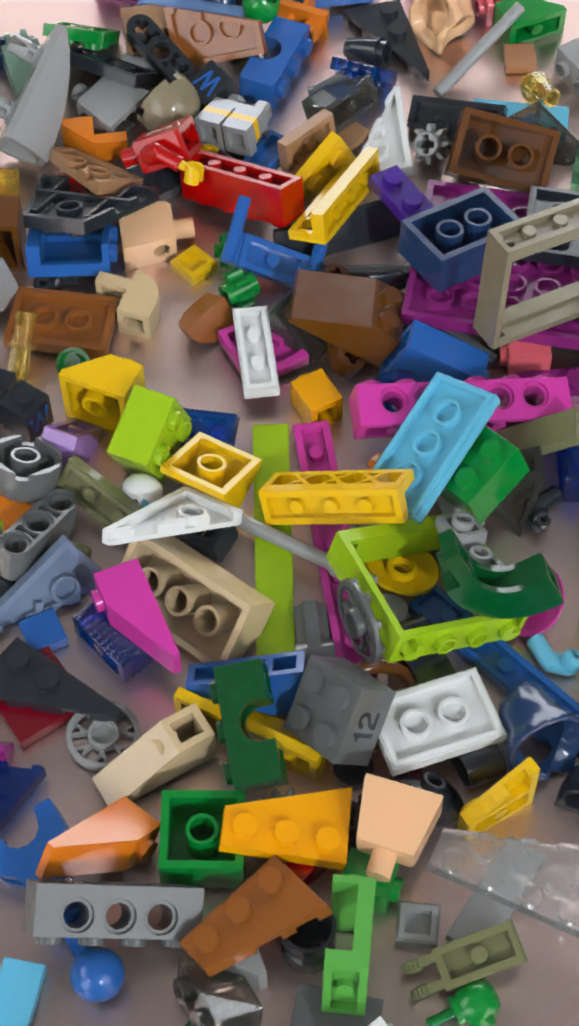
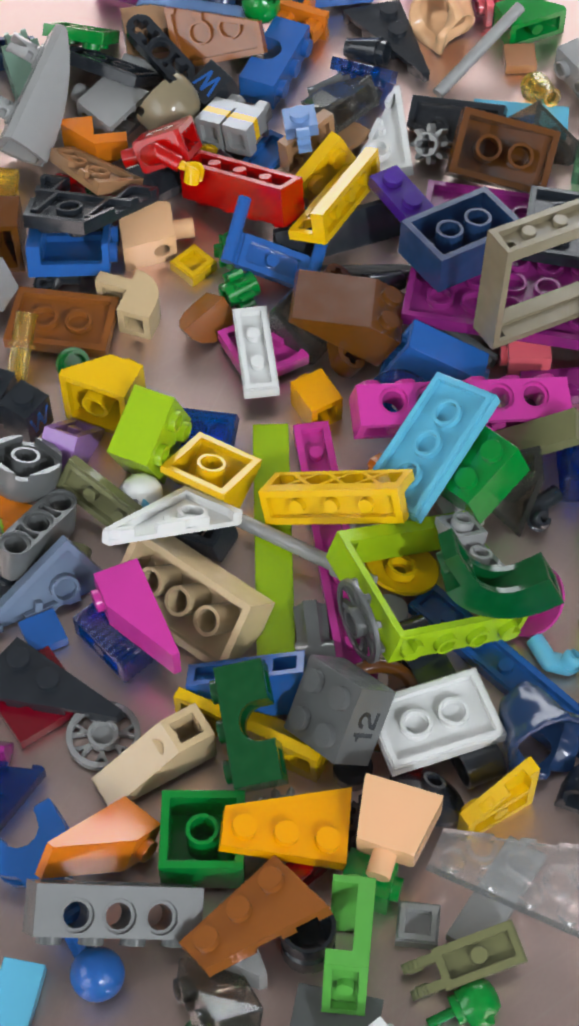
none -> medium blue plate [282,104,319,154]

